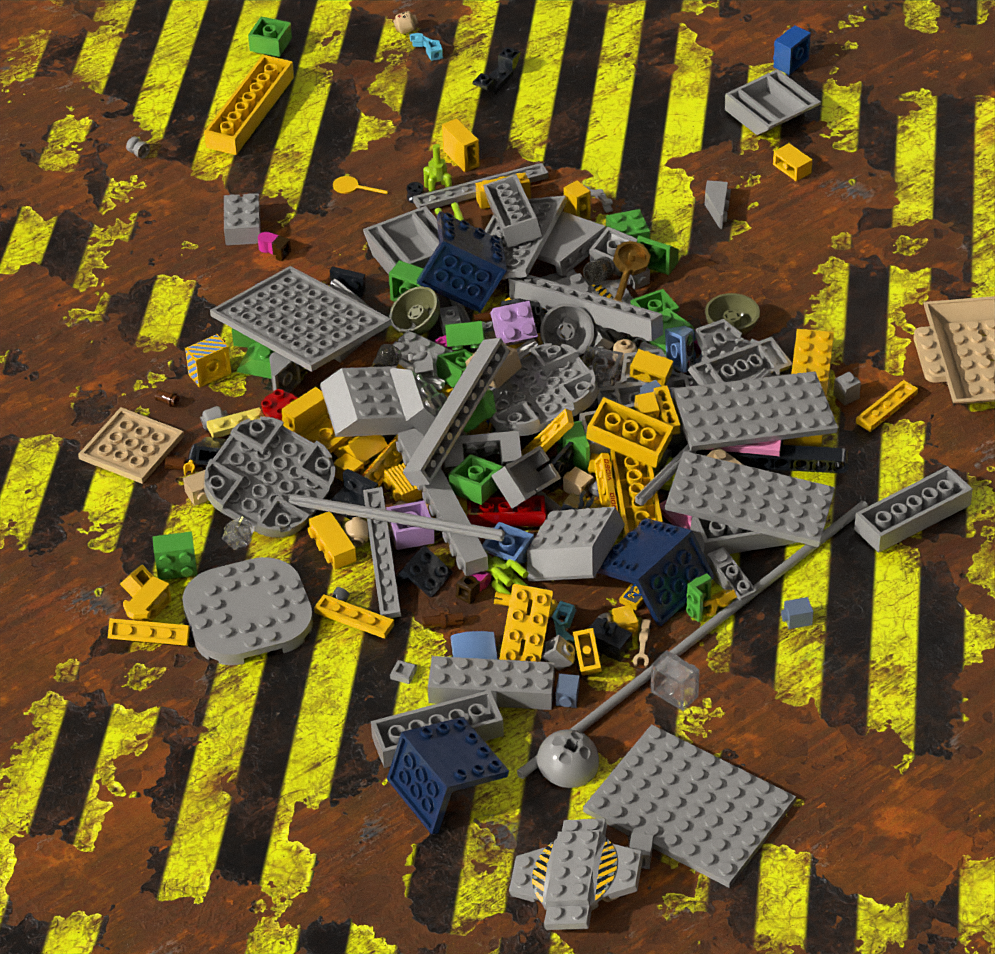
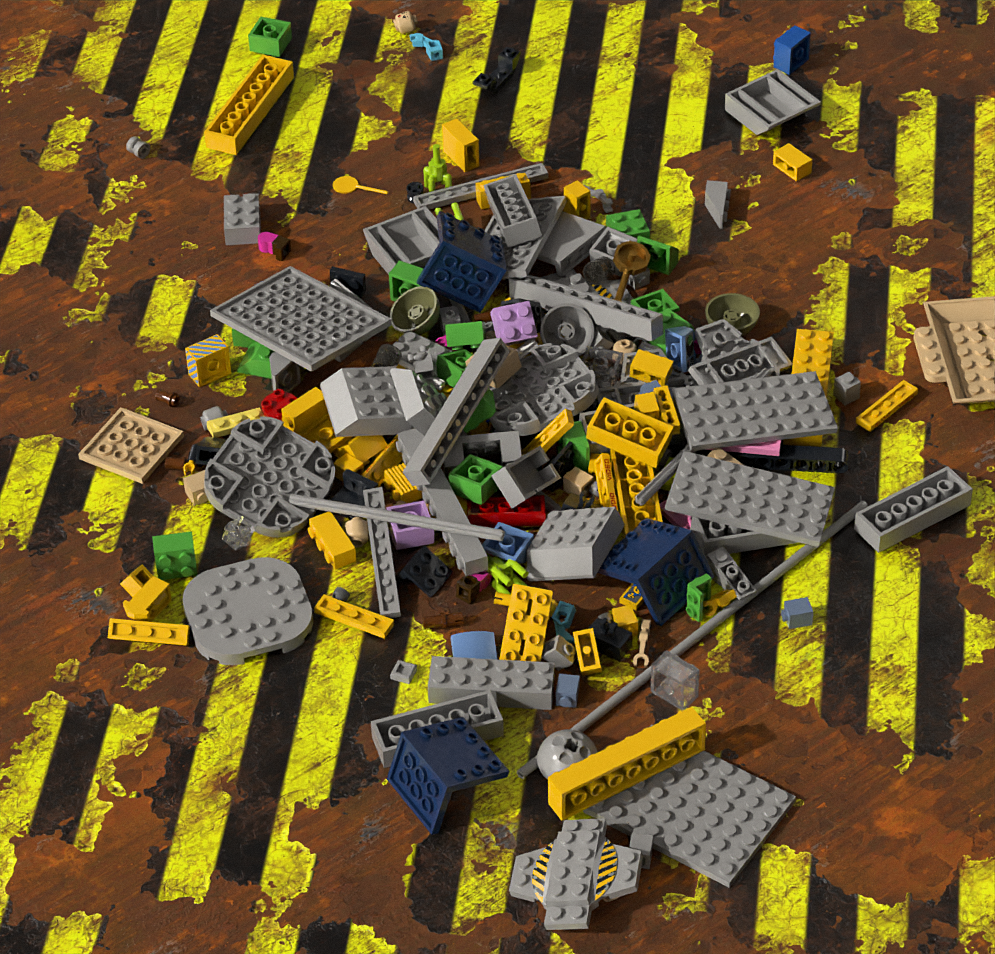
none -> yellow brick [548,707,706,821]

